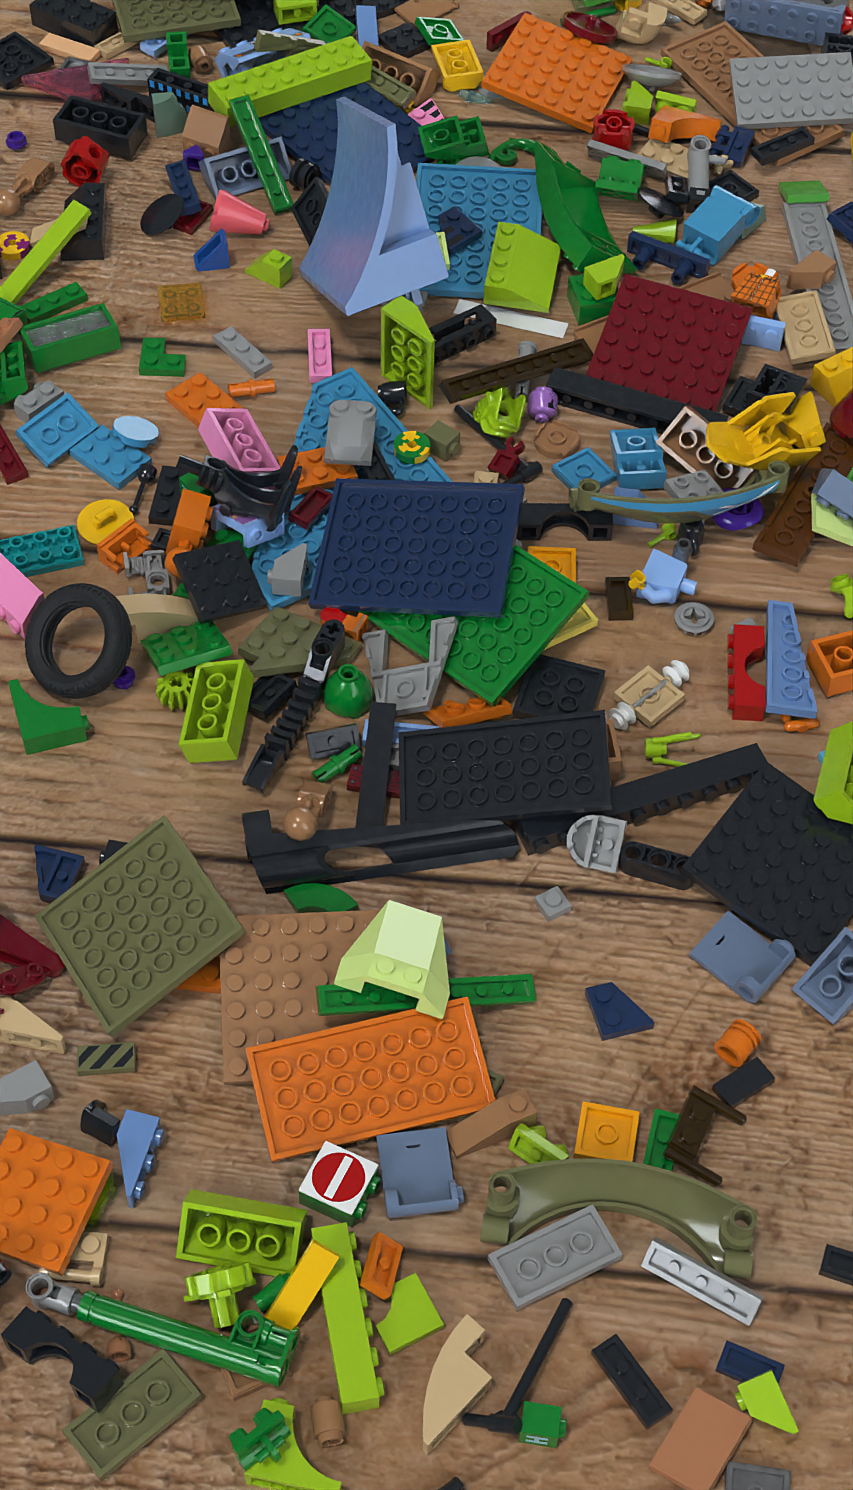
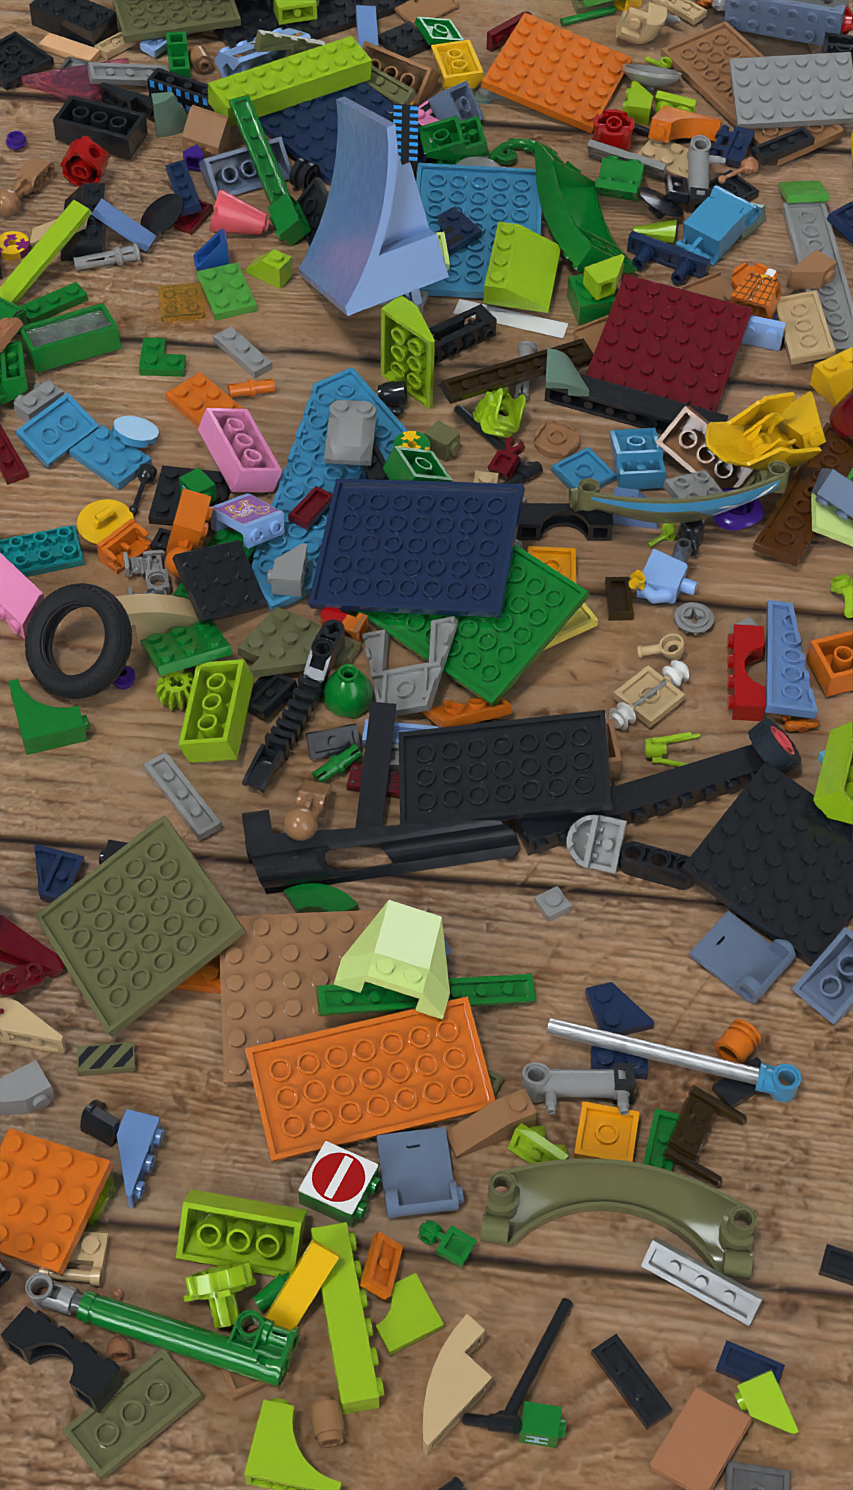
black piece [176,445,302,532] -> none
green hips [229,1408,291,1471] -> none
orange plate [277,447,358,496] -> none
green tile [302,4,357,44] -> none
bright pink plate [308,329,332,383] -> none
light grey plate [488,1204,623,1311] -> none
black plate [513,654,606,718] -> none
medium lavender head [527,387,558,422] -> none
dark red piece [561,11,617,44] -> none
tan plant [709,155,734,176] -> none
black bracket [722,364,808,416] -> none
none -> light grey pin [73,242,141,271]
none -> medium blue tile [91,199,156,251]
none -> light grey plate [144,752,222,841]
none -> bright green plate [196,262,257,321]
none -> green brick [268,192,311,246]
none -> green brick [382,446,453,482]
none -> black brick [389,103,419,179]
none -> green plate [418,1220,477,1269]
none -> sand blue slope [428,81,485,121]
none -> light grey piece [521,1062,635,1115]
none -> sand green slope [545,348,589,396]
none -> flat silver piece [546,1018,801,1102]
none -> dark blue piece [590,1046,648,1080]
none -> tan bar [637,633,685,661]
none -> nougat hinge [718,157,758,184]
none -> black wheel [748,718,801,774]

